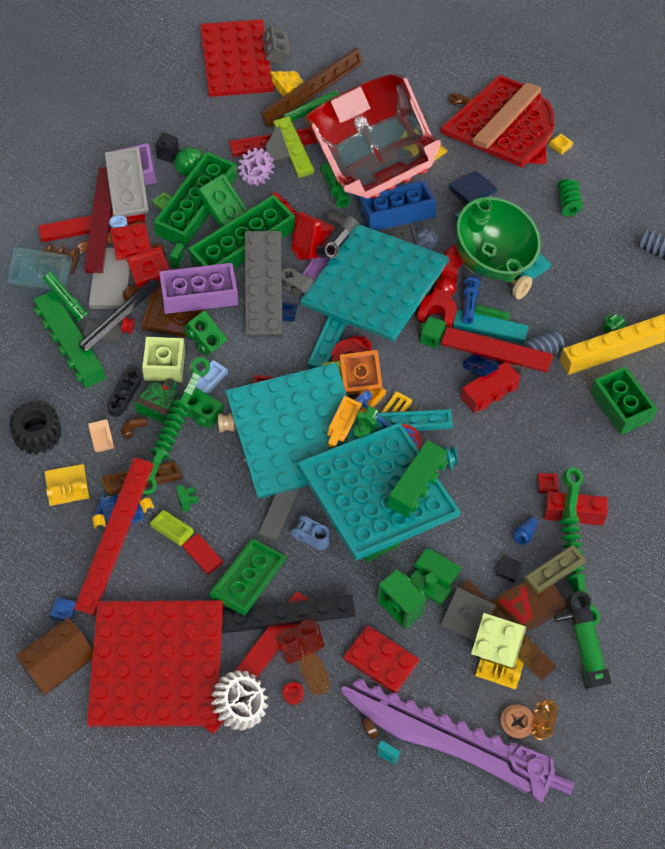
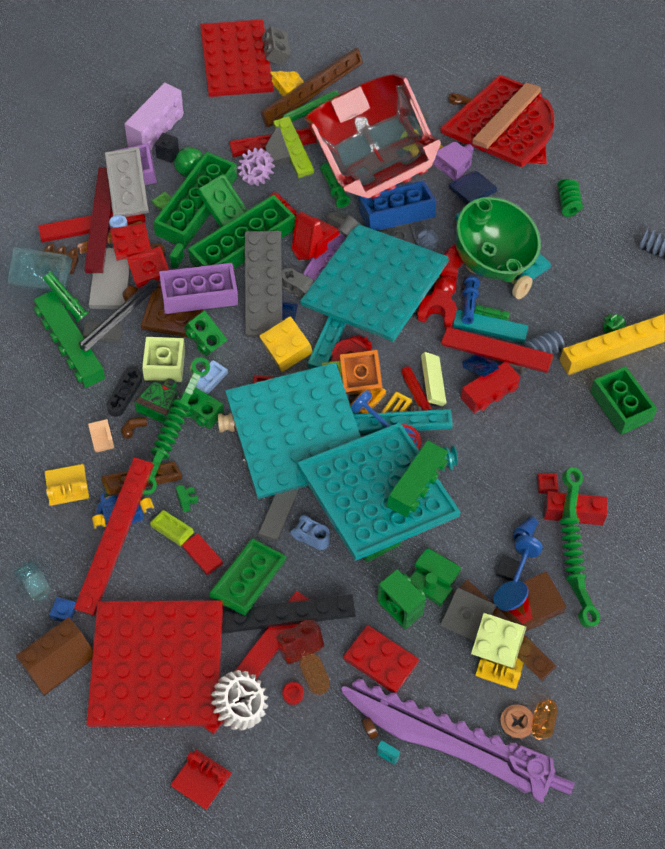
black tyre [9,401,62,455] -> none
red bush [121,317,135,335] -> none
black piece [316,225,349,258] -> none
light orange hinge [327,396,362,449] -> none
green hips [354,405,378,439] -> none
green brick [420,317,446,349] -> none
olive tile [524,545,586,595] -> none
yellow tile [549,133,573,155] -> none
piece [554,591,612,689] -> none
none -> clear light blue slope [13,562,52,602]
none -> lavender brick [125,83,184,150]
none -> red hinge [170,749,232,810]
none -> yellow brick [259,316,313,372]
none -> red axle [401,366,432,411]
none -> yellowish green tile [421,352,446,406]
none -> medium lavender torso [433,142,474,181]
none -> blue piece [493,535,543,611]

